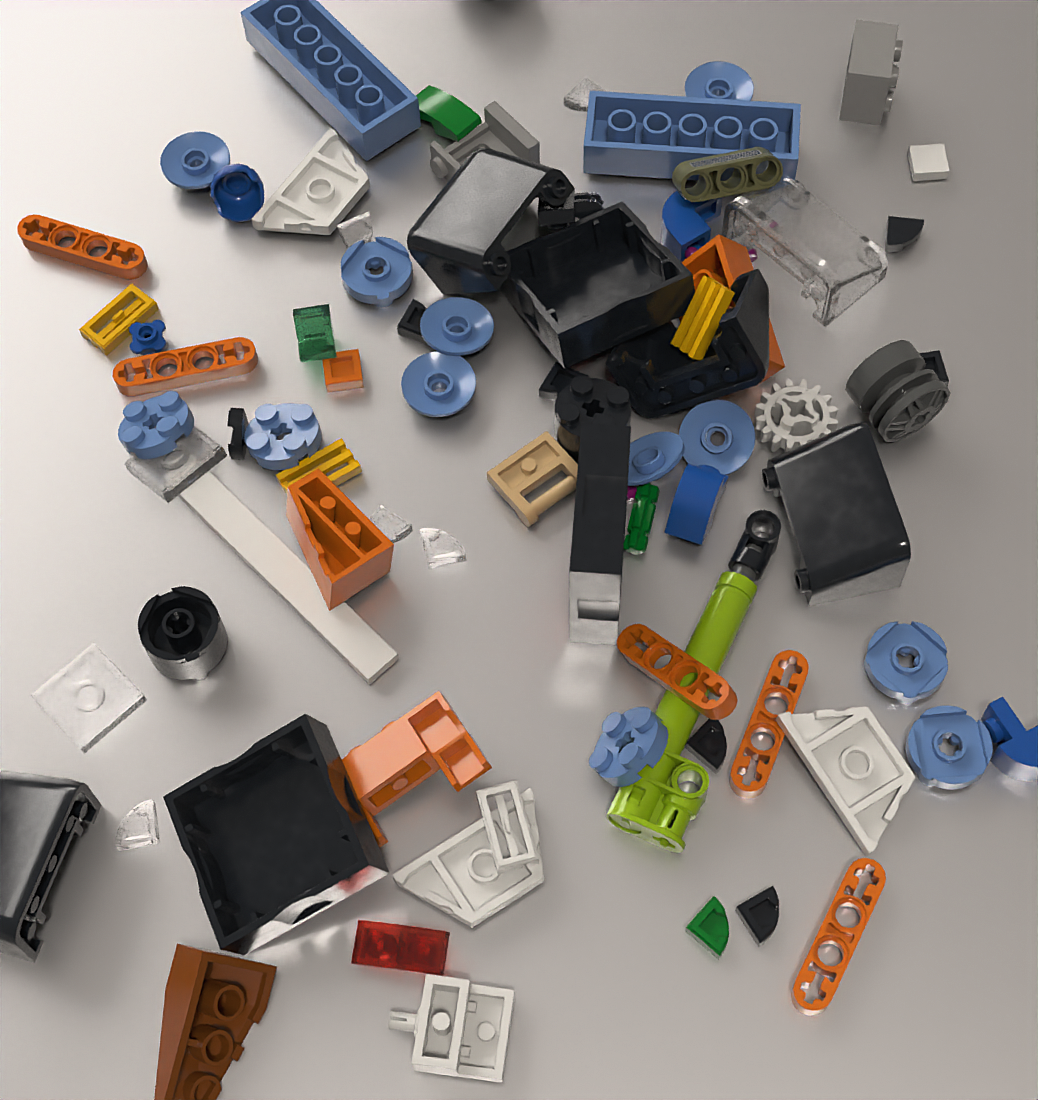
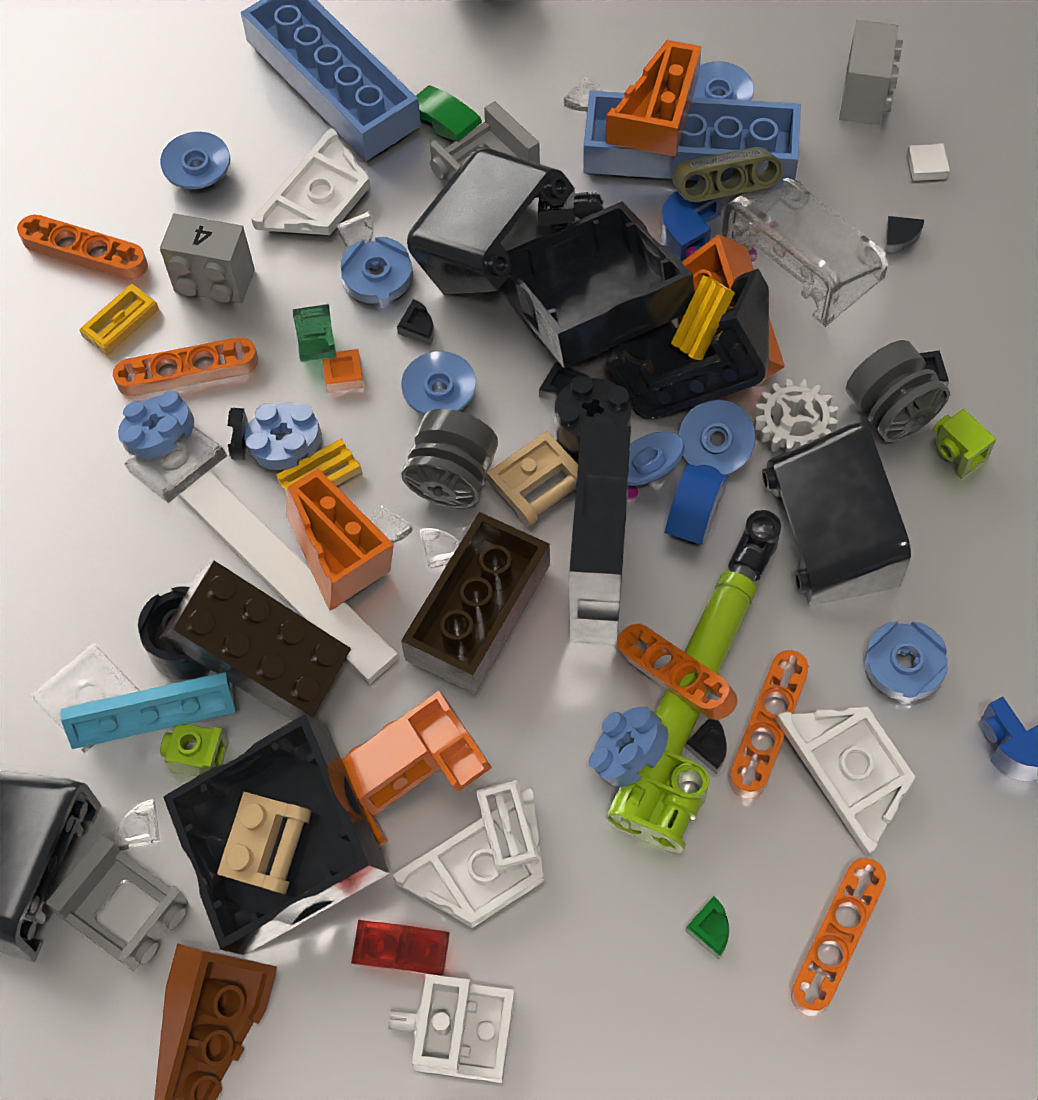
blue plate [129,320,166,355] -> none
blue hair [210,163,265,222] -> none
medium blue dish [420,297,494,356] -> none
green axle [623,482,660,556] -> none
black tile [735,886,779,947] -> none
medium blue plate [906,705,993,790] -> none
none -> light grey window [46,834,189,972]
none -> medium azure fence [61,672,236,749]
none -> light grey brick [159,213,255,304]
none -> dark brown brick [160,560,351,721]
none -> lime brick [160,724,229,777]
none -> tan plate [217,792,312,895]
none -> dark grey wheel [401,409,498,508]
none -> dark brown brick [401,512,550,694]
none -> orange wedge [606,40,702,157]
none -> lime brick [932,408,996,479]

